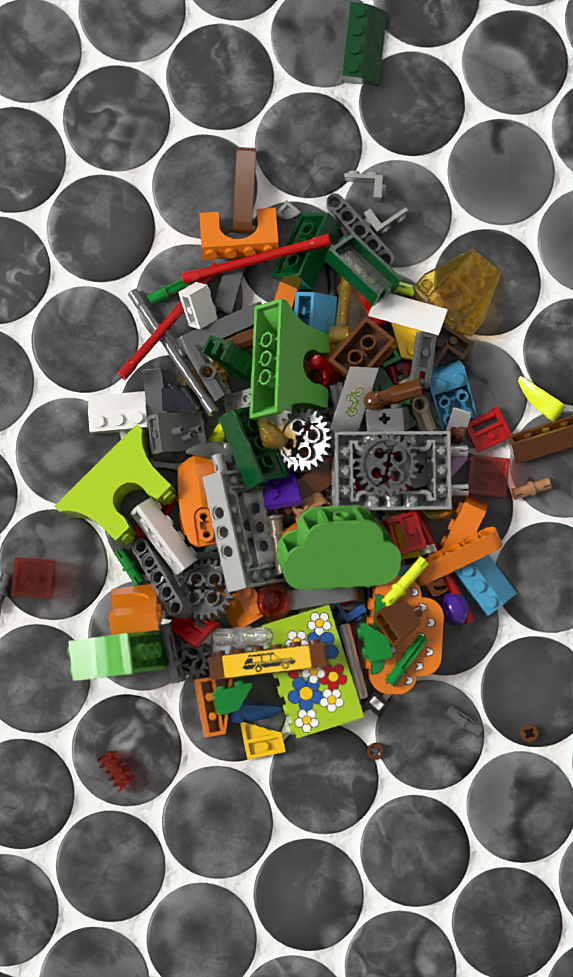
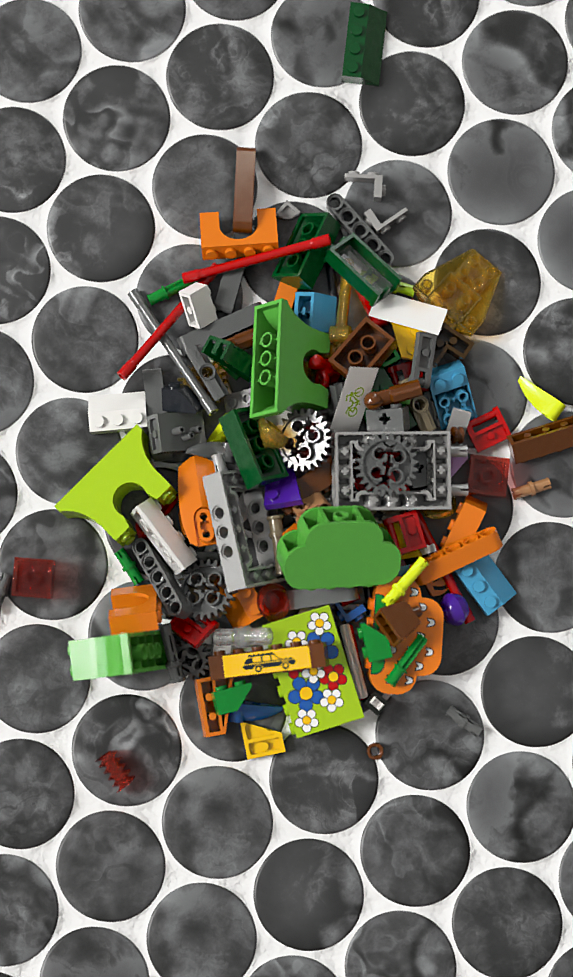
reddish brown bush [520,724,538,742] -> none

